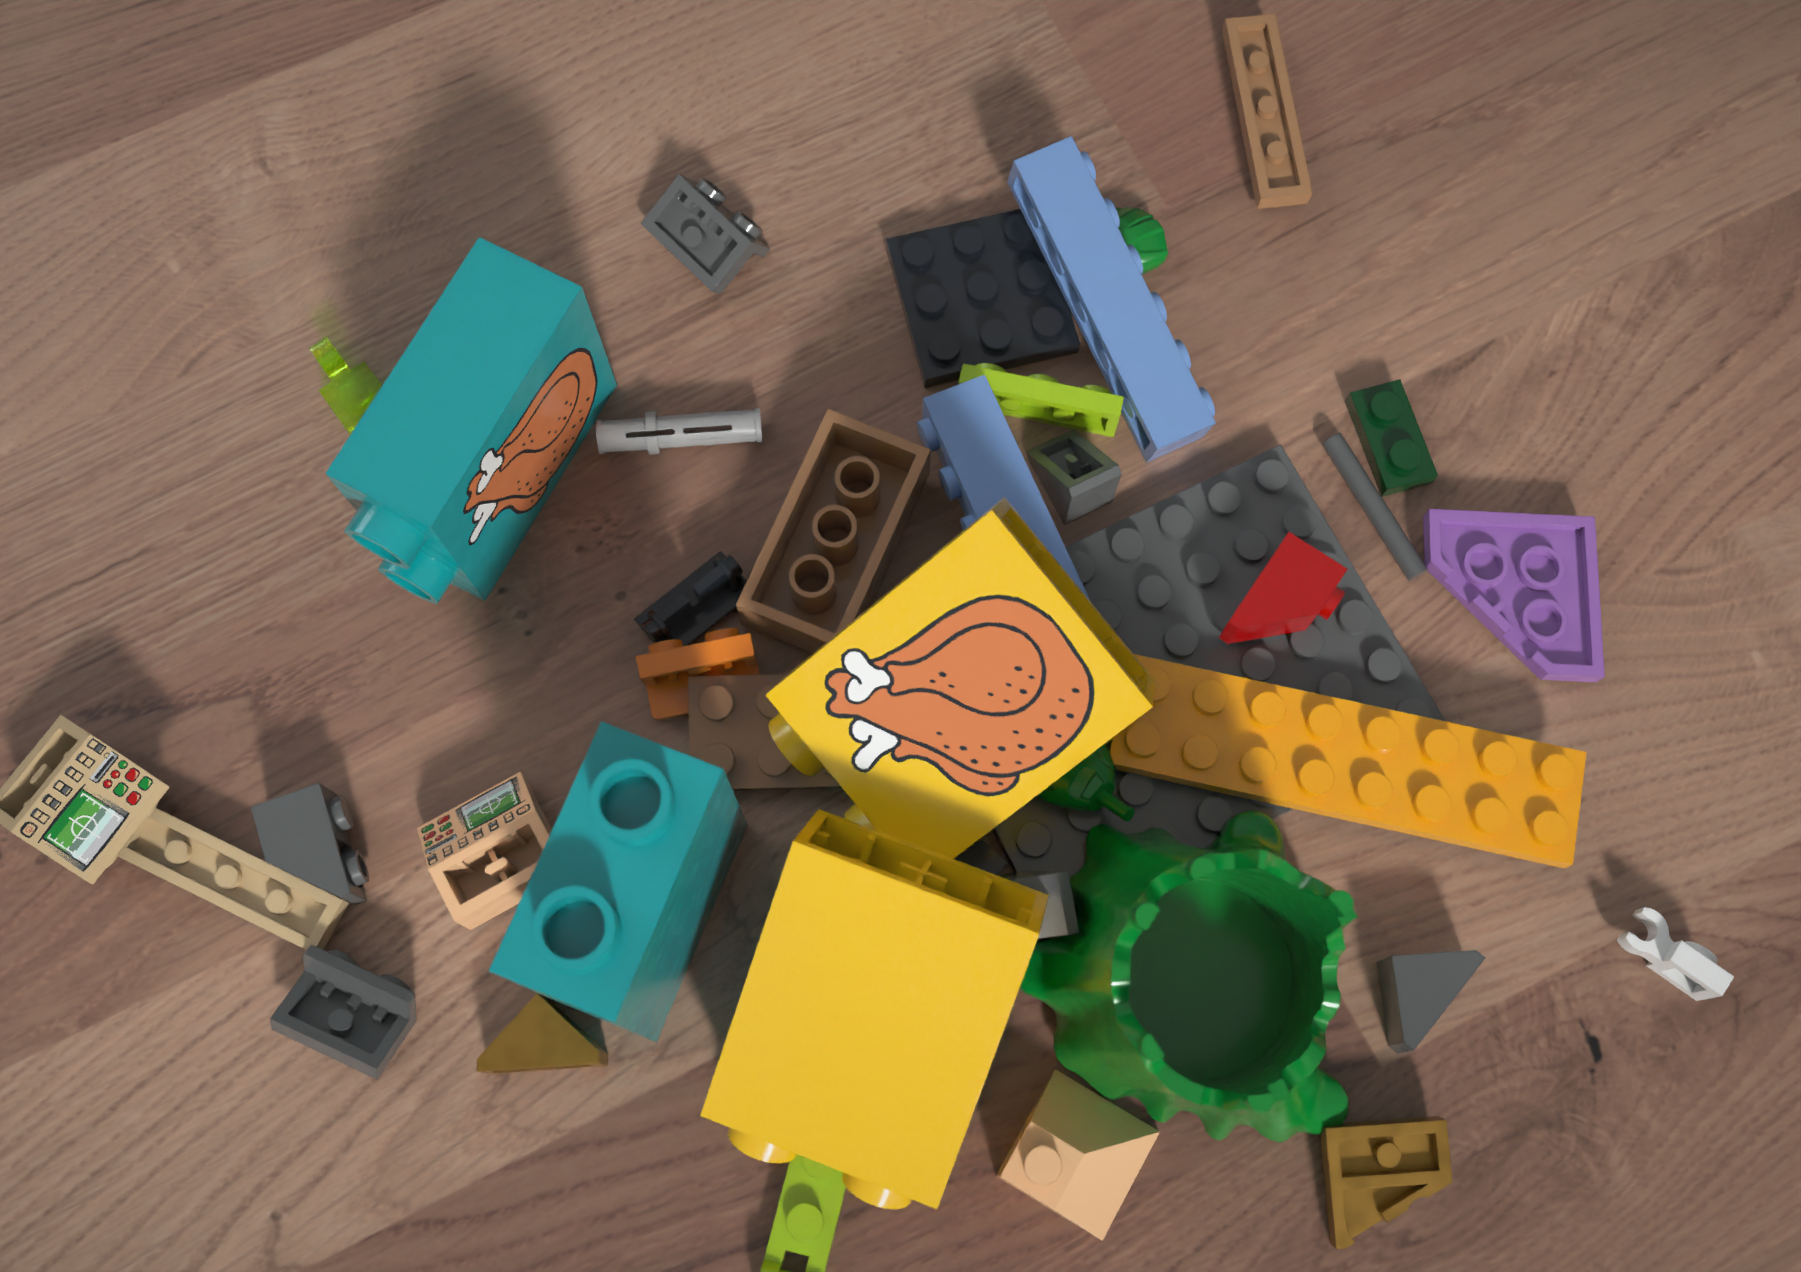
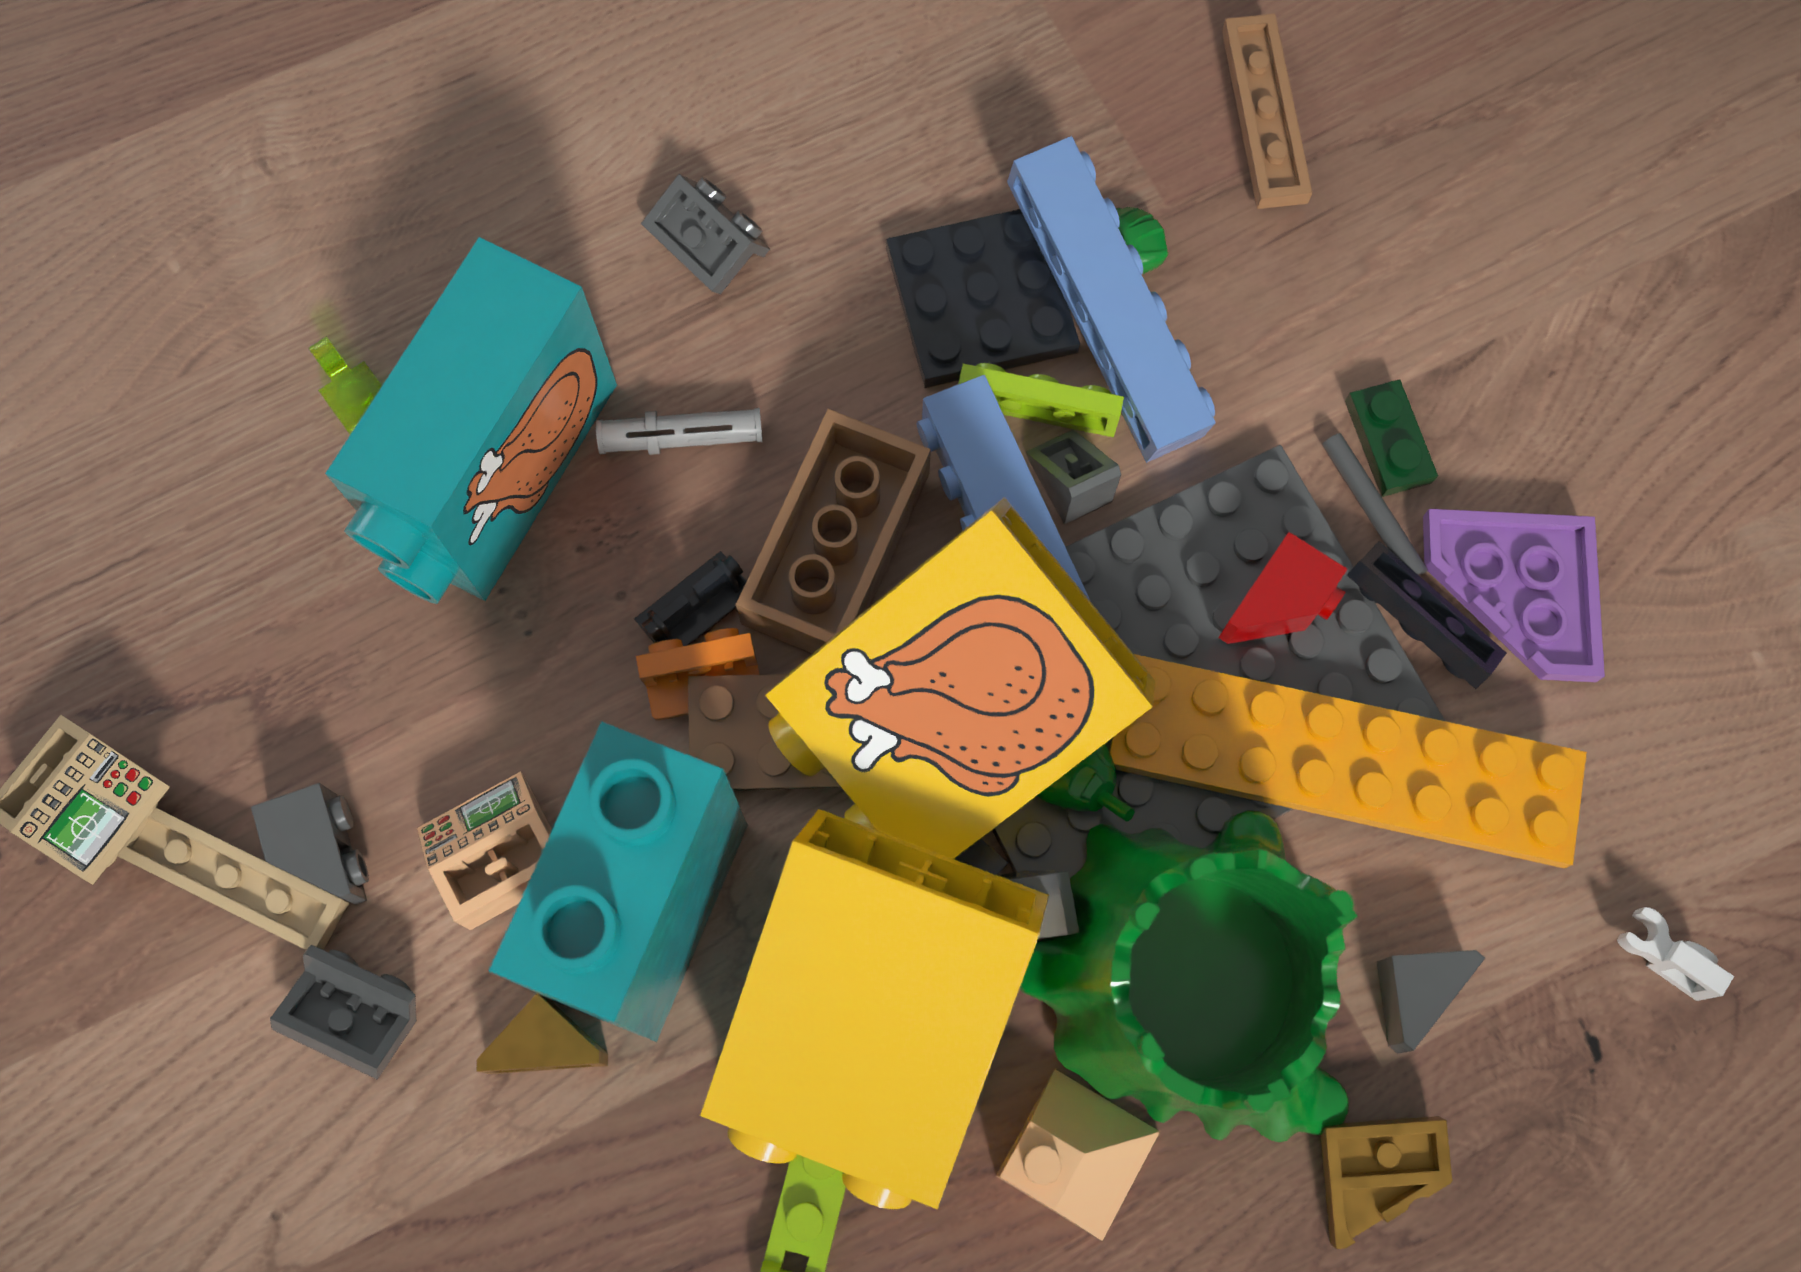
none -> black plate [1347,541,1507,689]

